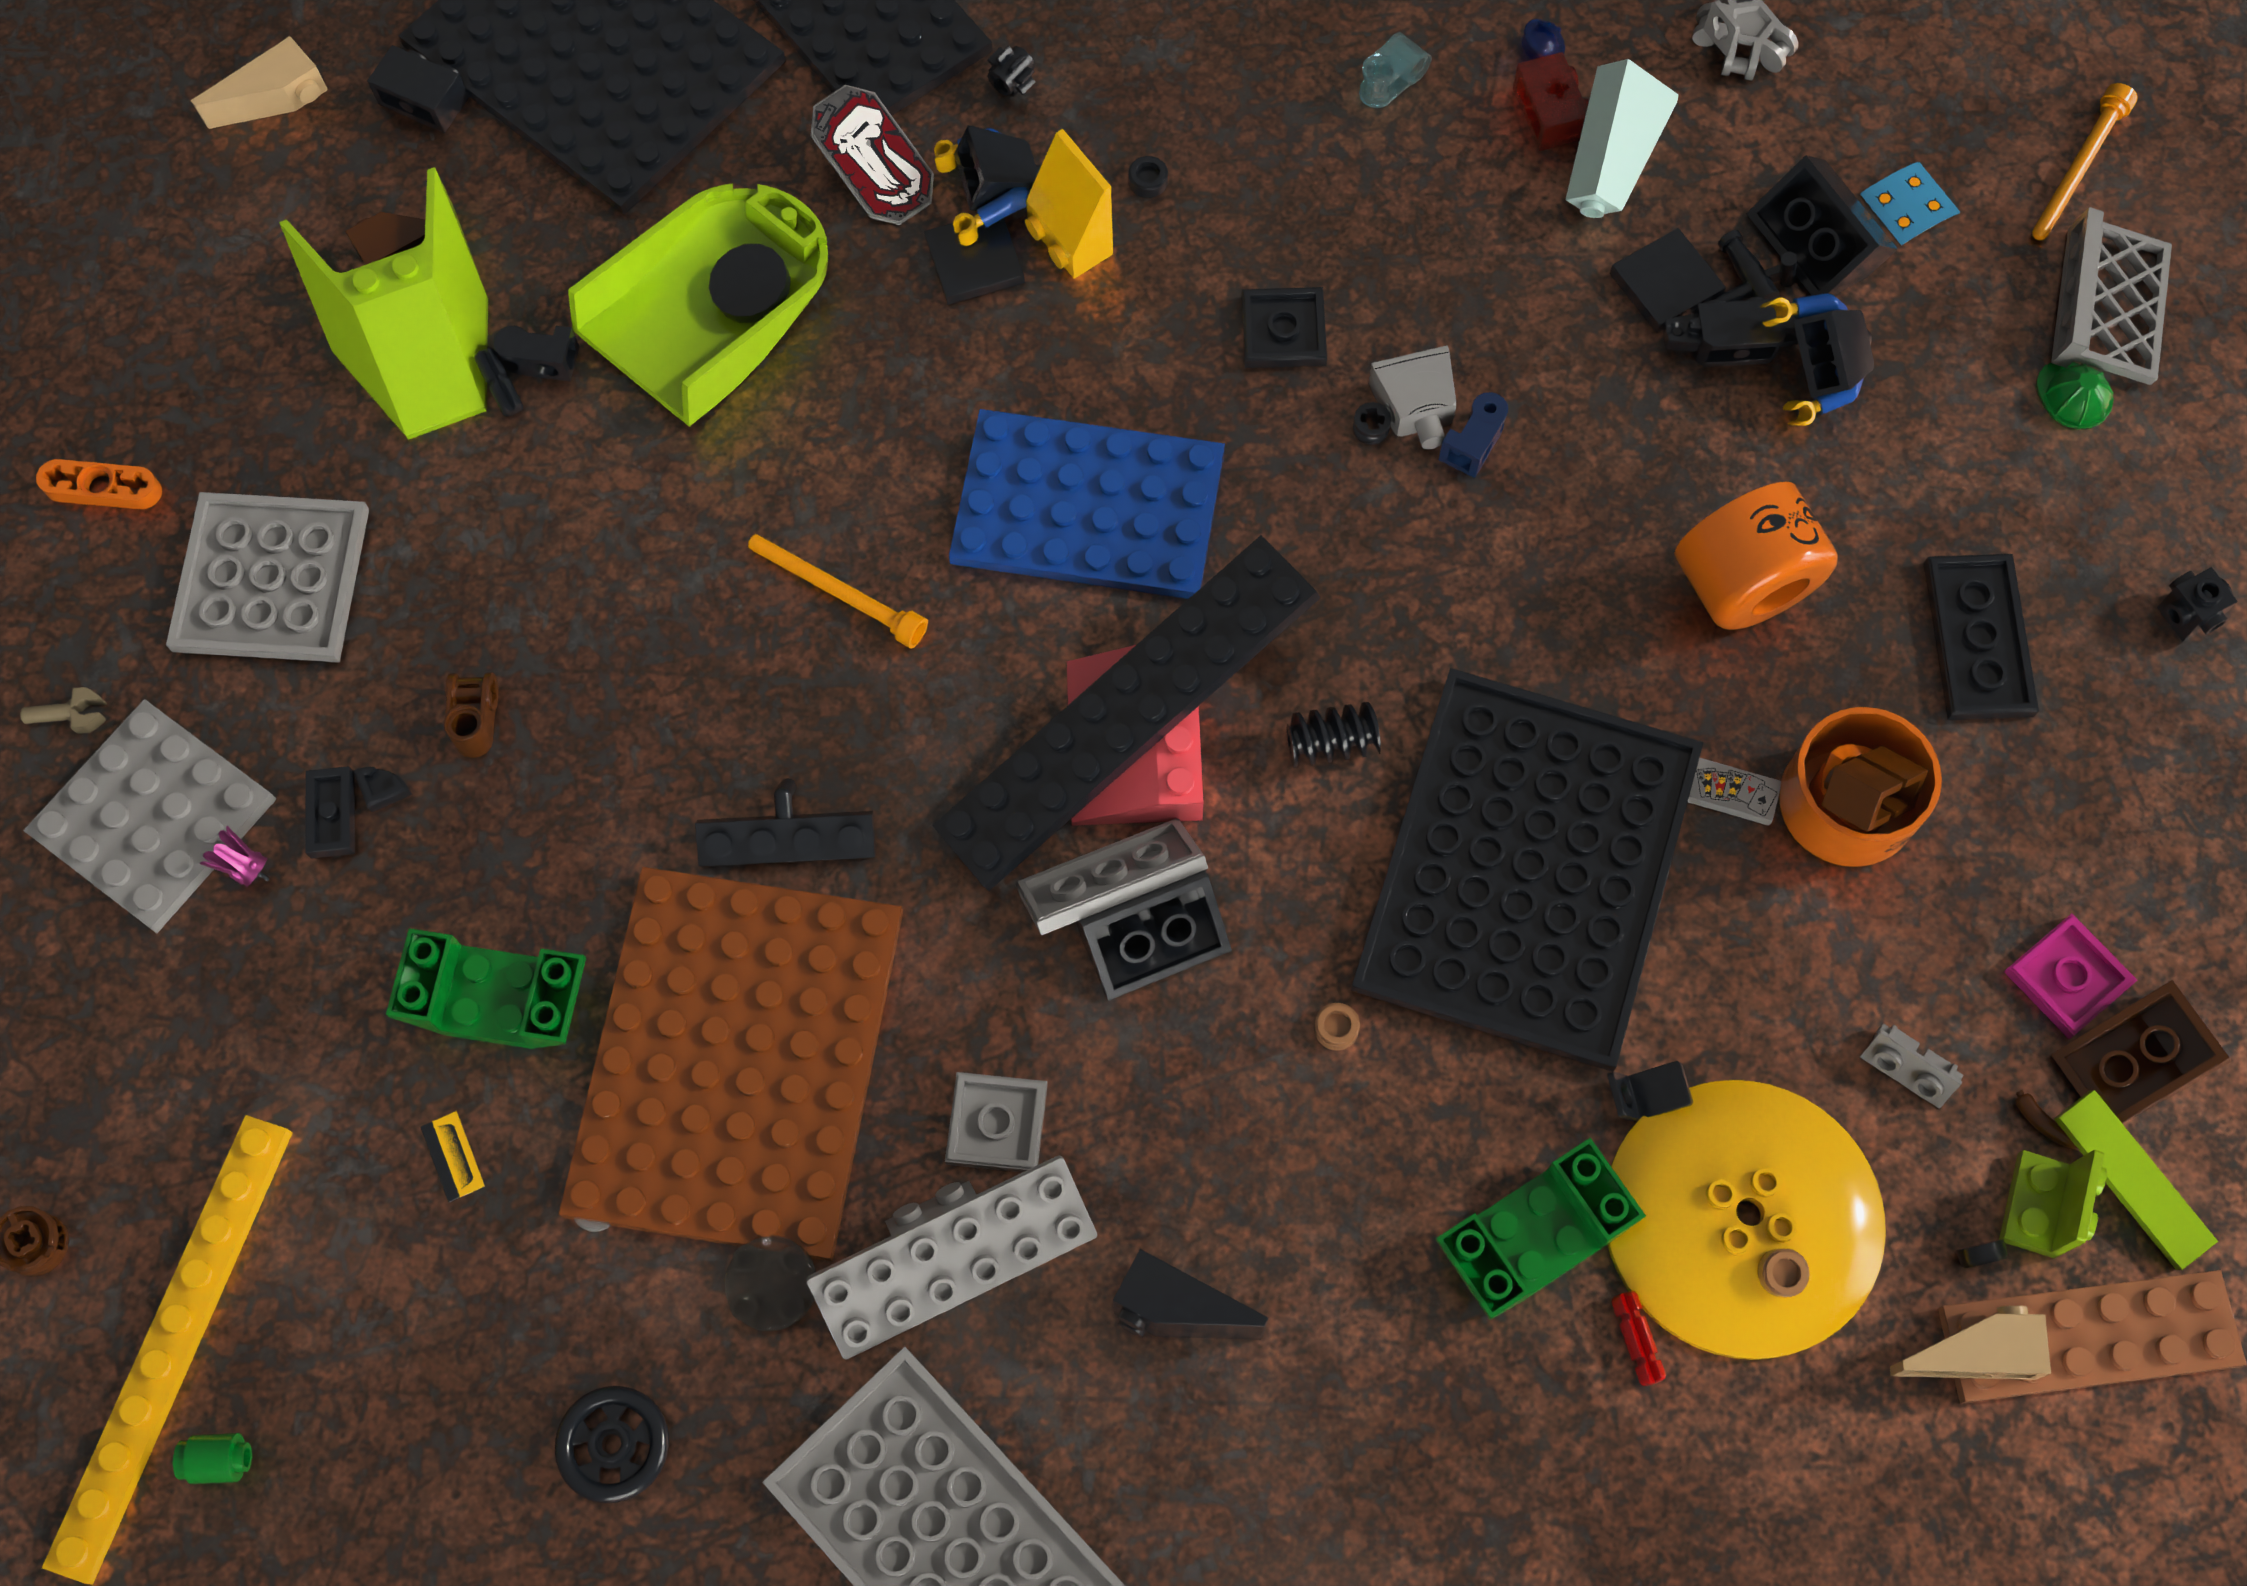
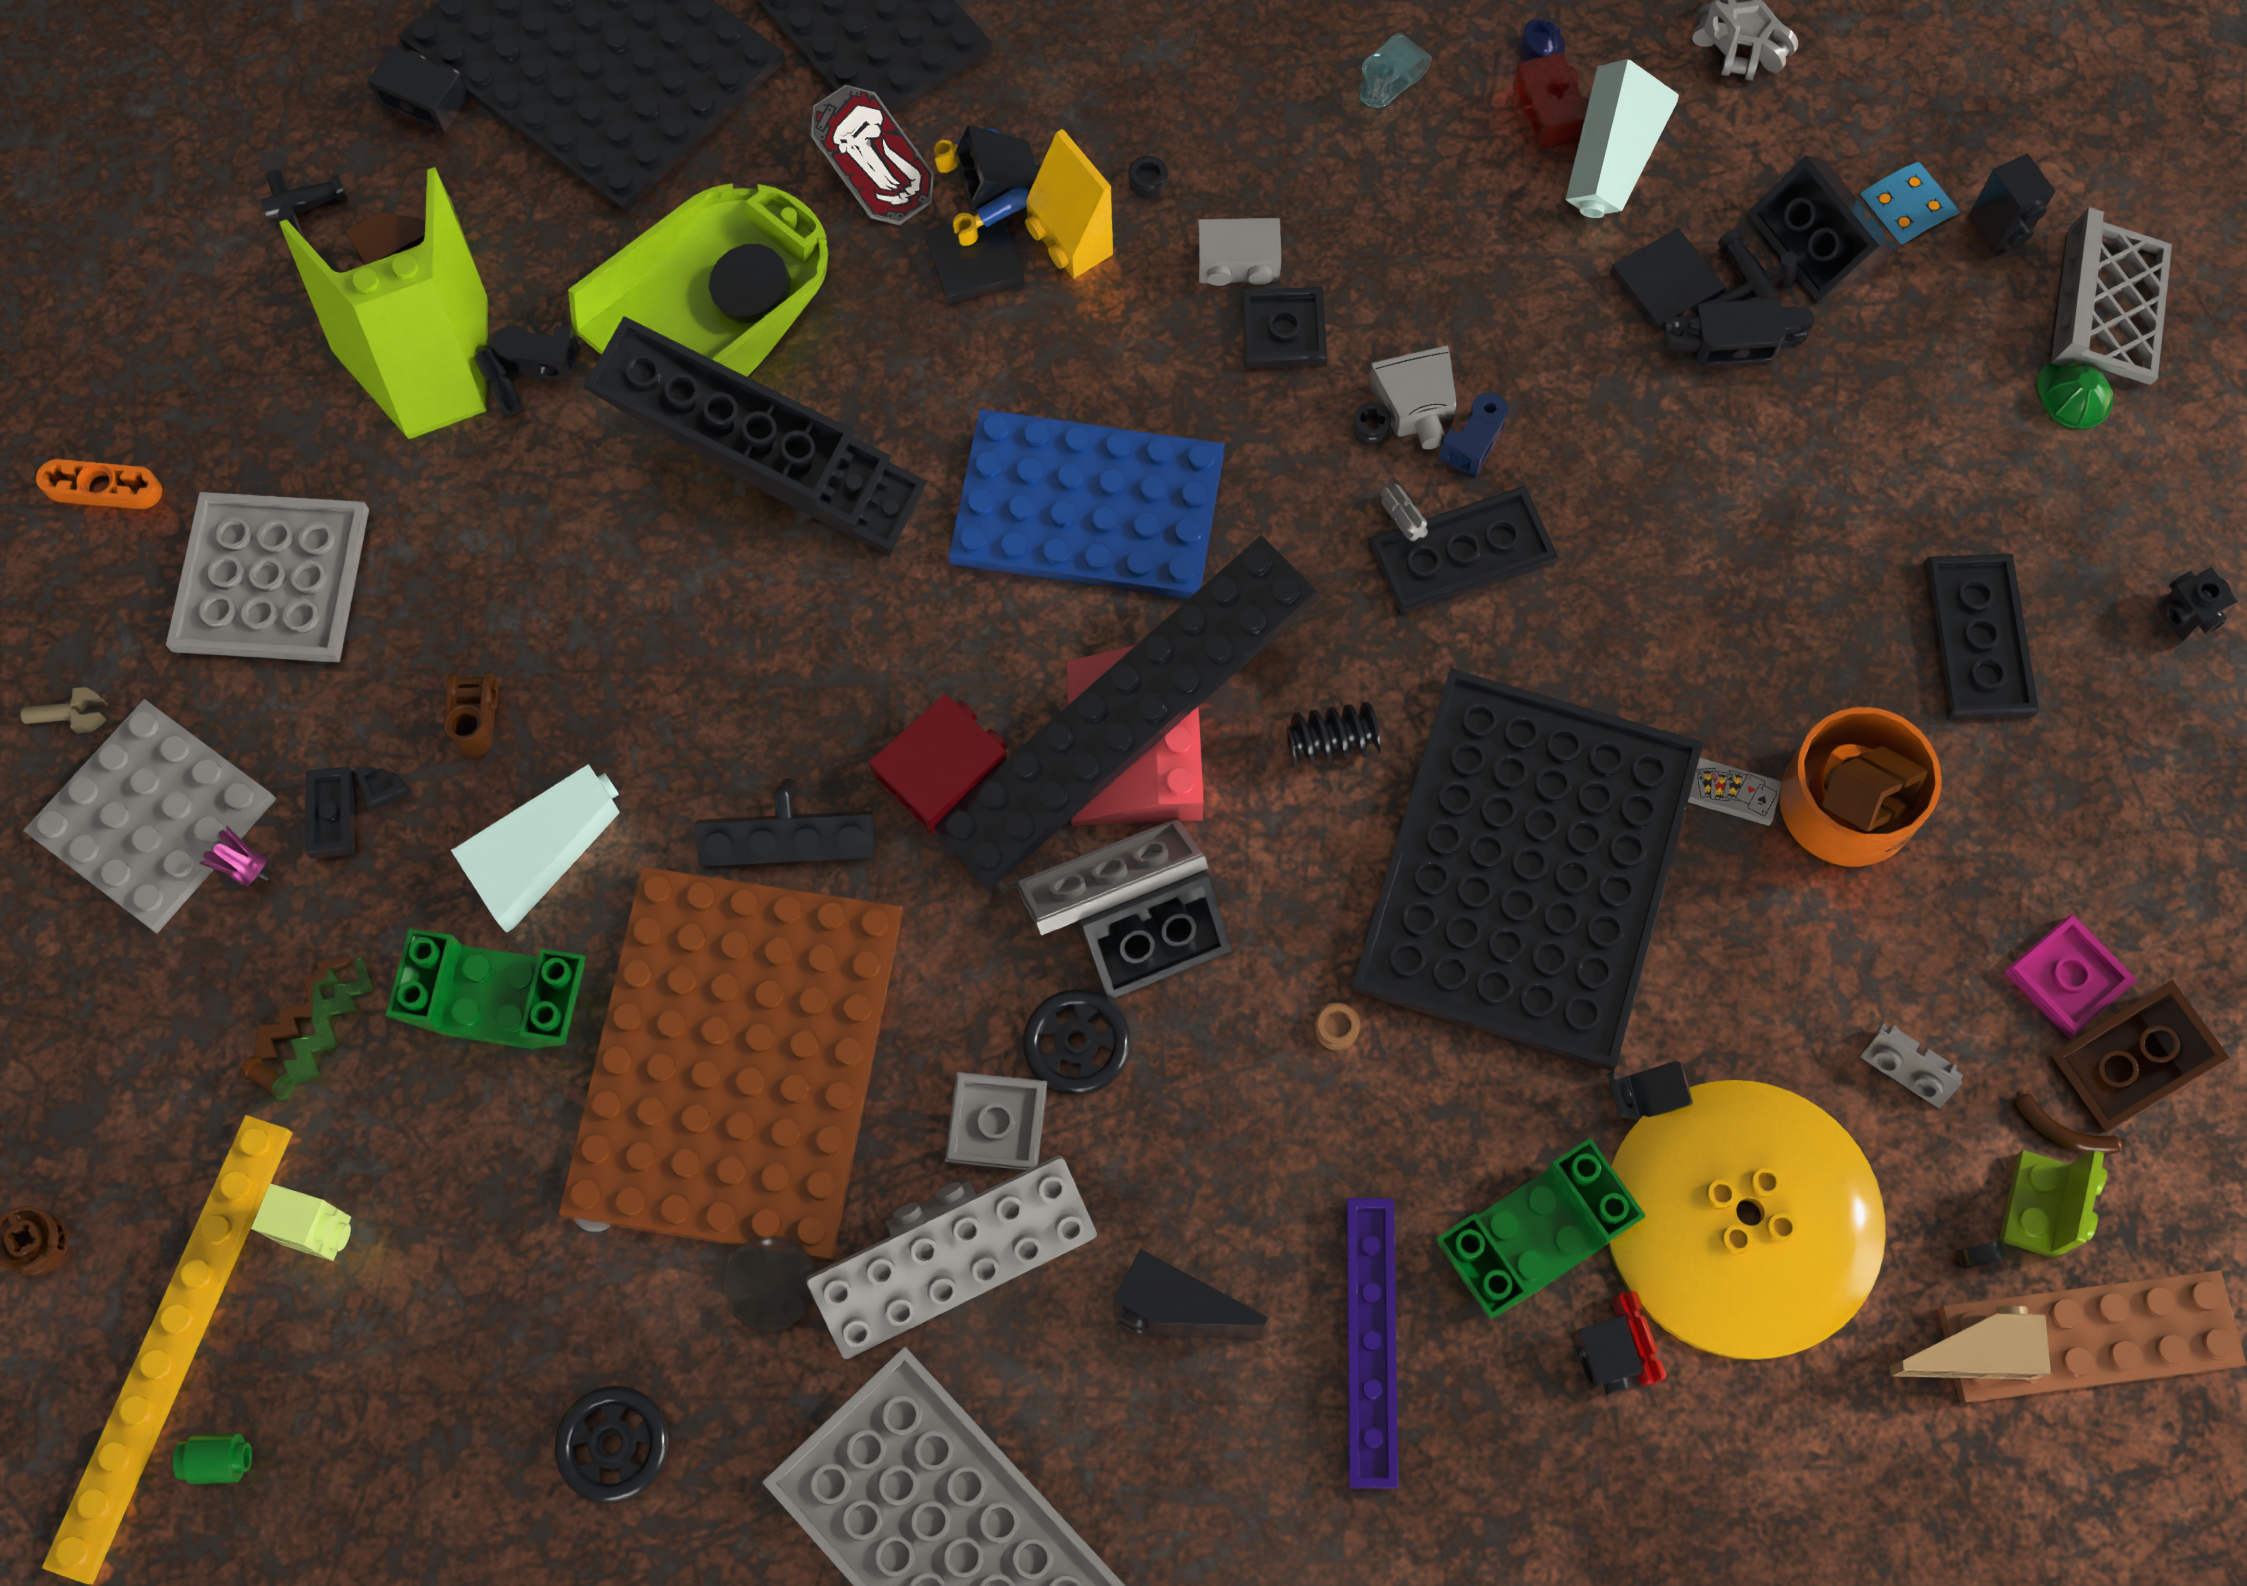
tan slope [191,36,328,129] -> none
sticker [420,1111,485,1203] -> none
light orange piece [748,534,928,649] -> none
black gear [987,46,1035,96] -> none
orange piece [1674,482,1838,630] -> none
medium nougat tile [1758,1249,1810,1297] -> none
black torso [1760,293,1874,426] -> none
light orange piece [2032,83,2138,240] -> none
lime tile [2054,1090,2218,1270] -> none
none -> piece [240,956,373,1100]
none -> yellowish green piece [251,1183,351,1261]
none -> black piece [260,170,347,240]
none -> light aqua slope [451,764,620,933]
none -> black slope [584,316,927,556]
none -> dark red brick [869,693,1007,835]
none -> black plate [1023,989,1131,1095]
none -> light grey brick [1198,218,1281,286]
none -> dark purple plate [1346,1198,1398,1489]
none -> black tile [1368,486,1558,616]
none -> light grey piece [1380,484,1428,541]
none -> black brick [1572,1316,1643,1395]
none -> black brick [1968,153,2055,252]

